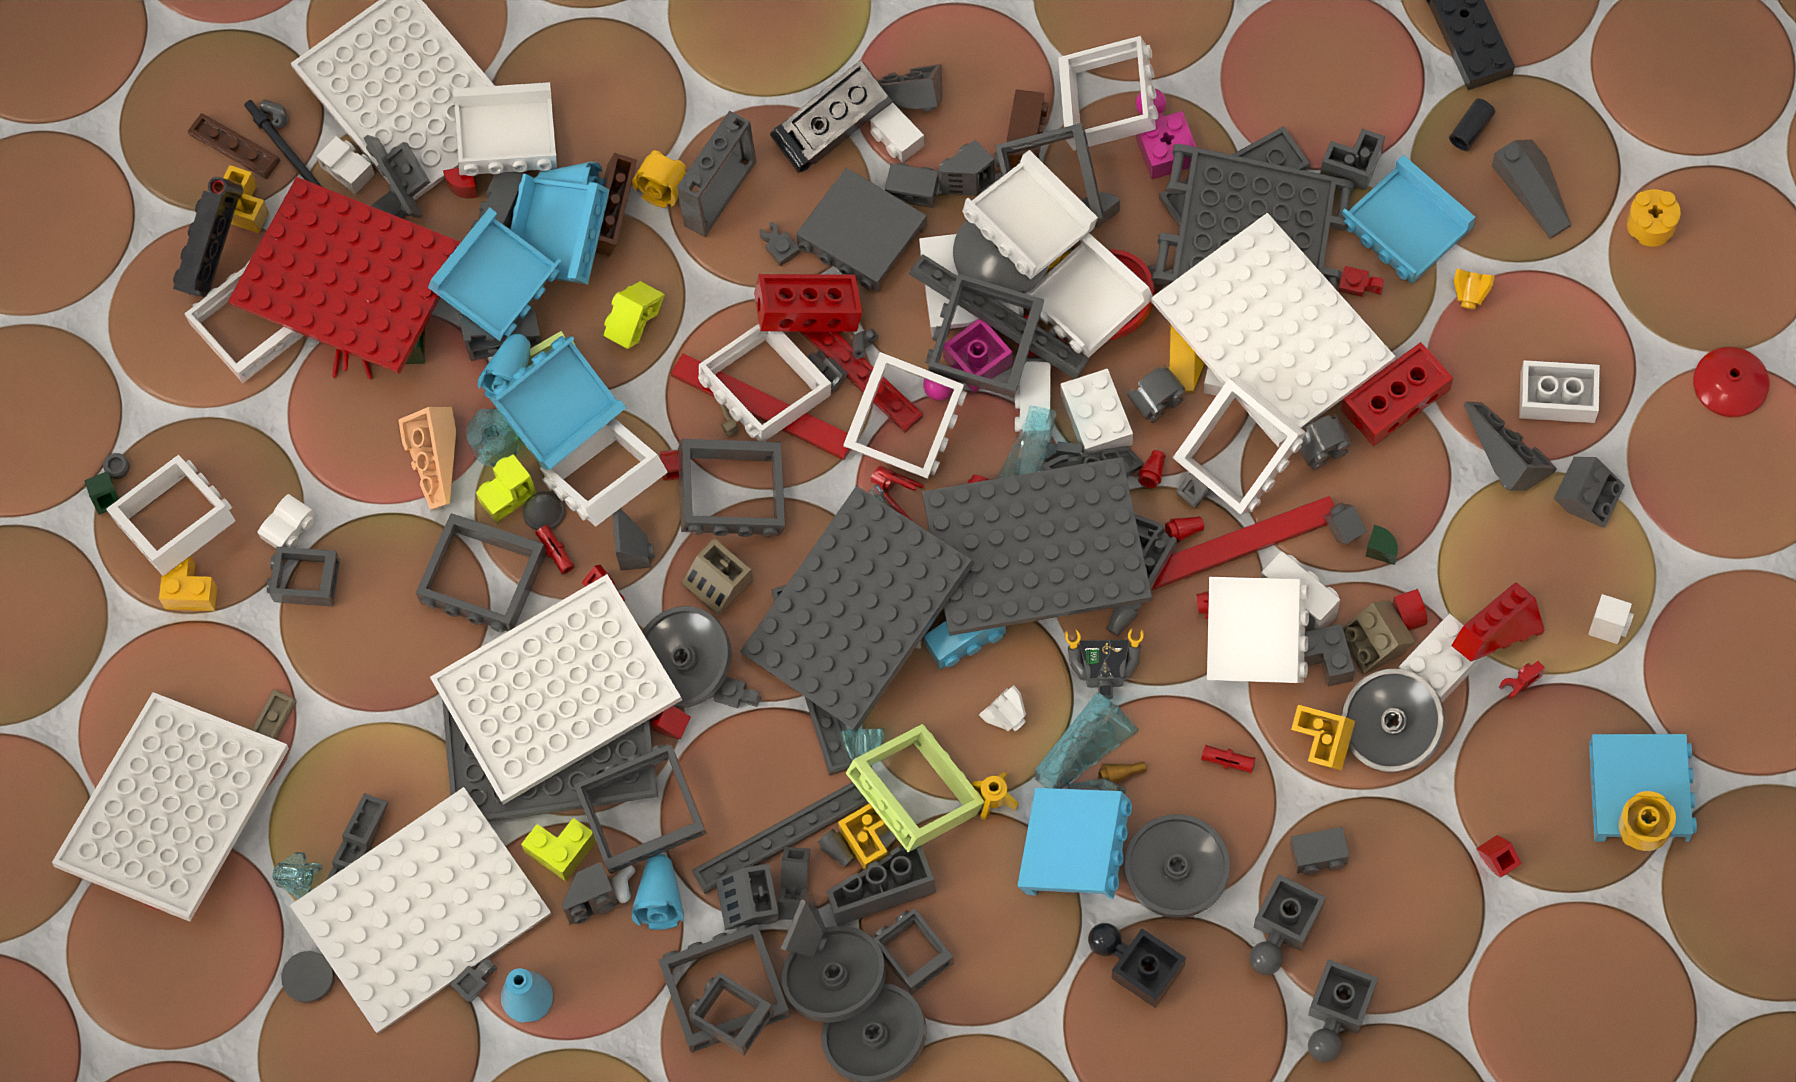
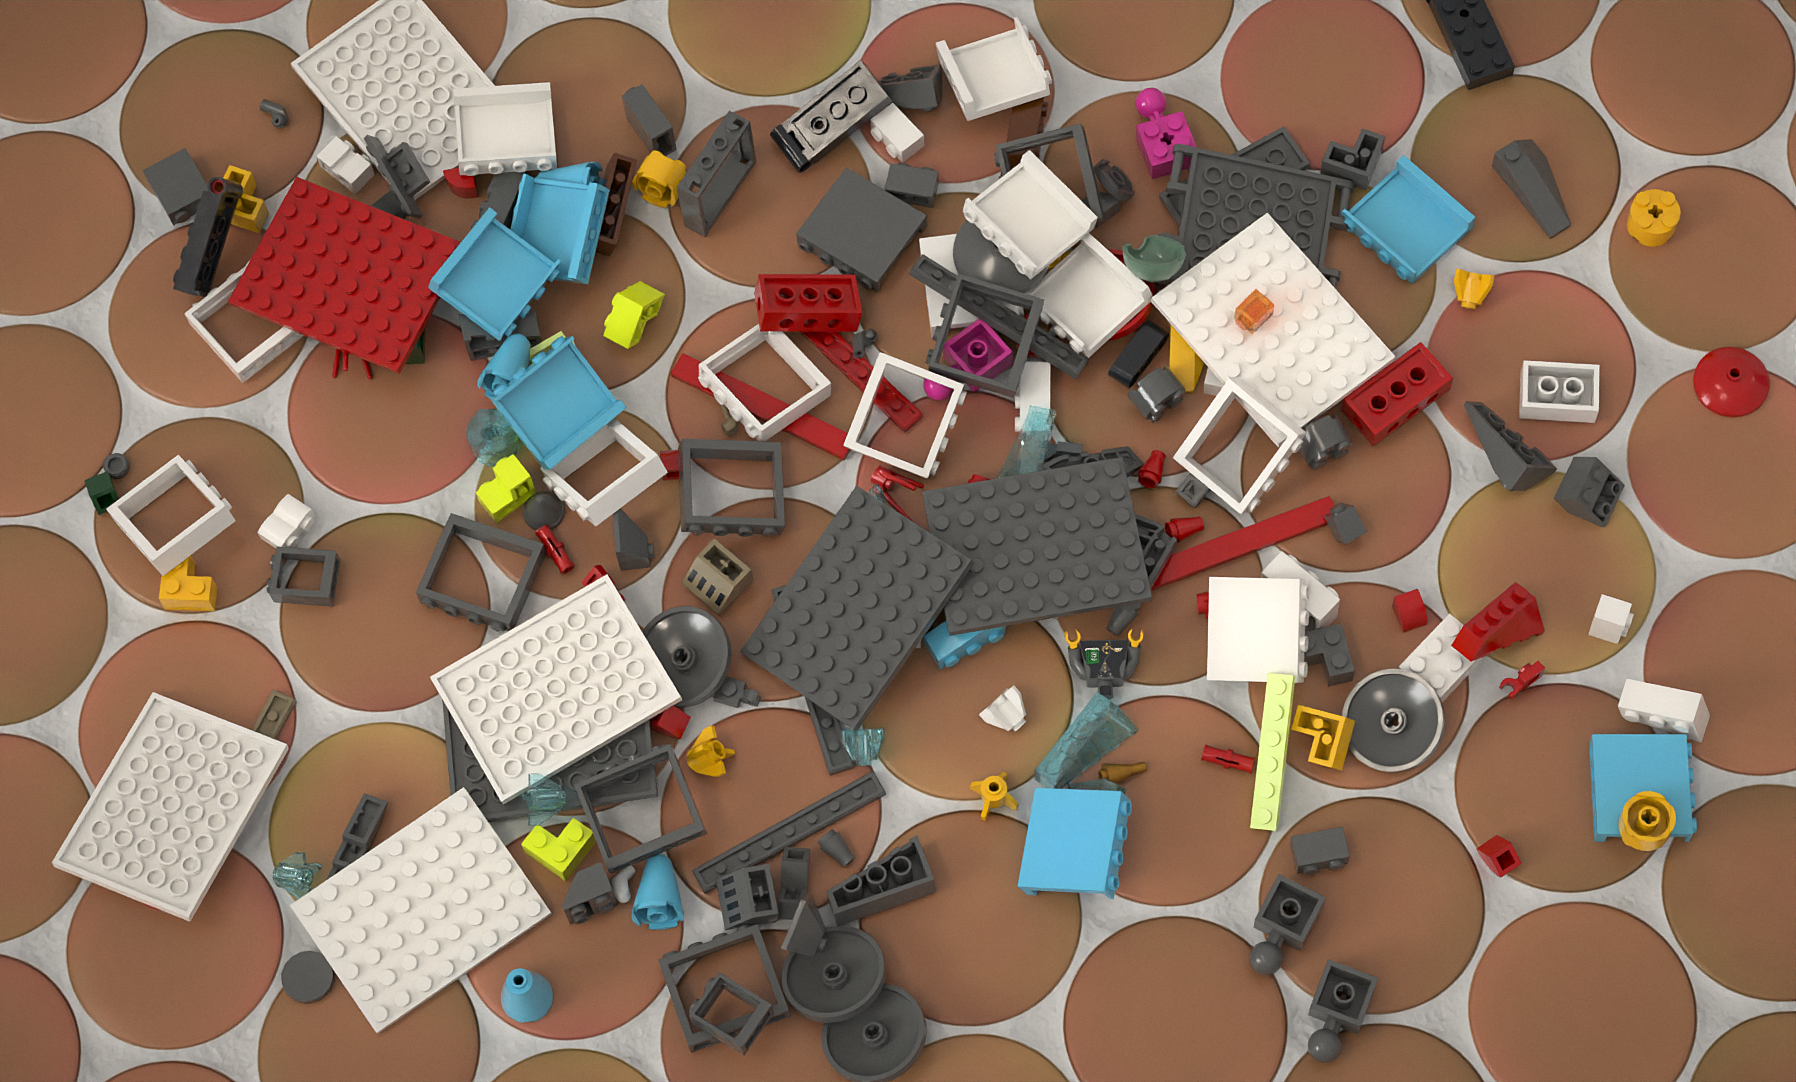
reddish brown tile [188,113,280,179] -> none
black bar [244,100,322,187] -> none
light nougat wedge [398,407,456,510] -> none
dark grey plate [450,958,497,1004] -> none
dark grey plate [759,222,800,266] -> none
dark grey plate [807,350,848,393] -> none
yellow brick [838,803,890,870] -> none
yellowish green window [846,724,985,852] -> none
dark grey window [873,908,954,994] -> none
dark grey slope [938,140,995,196] -> none
white window [1059,36,1158,151] -> none
white brick [1060,369,1133,454] -> none
black brick [1088,923,1186,1008] -> none
dark grey dish [1125,814,1230,918] -> none
red plate [1339,266,1384,297] -> none
dark tan slope [1343,600,1416,673] -> none
dark green brick [1366,525,1398,565] -> none
black pin [1449,99,1495,151] -> none
none -> dark grey brick [143,148,209,226]
none -> clear light blue brick [521,773,566,826]
none -> dark grey brick [622,84,677,156]
none -> yellow brick [687,725,735,777]
none -> white panel [936,17,1052,121]
none -> dark grey tile [1094,159,1135,202]
none -> black beam [1108,320,1170,388]
none -> sand green cylinder [1122,235,1186,283]
none -> clear orange brick [1234,289,1274,334]
none -> yellowish green plate [1250,673,1296,831]
none -> white wedge [1618,679,1710,743]

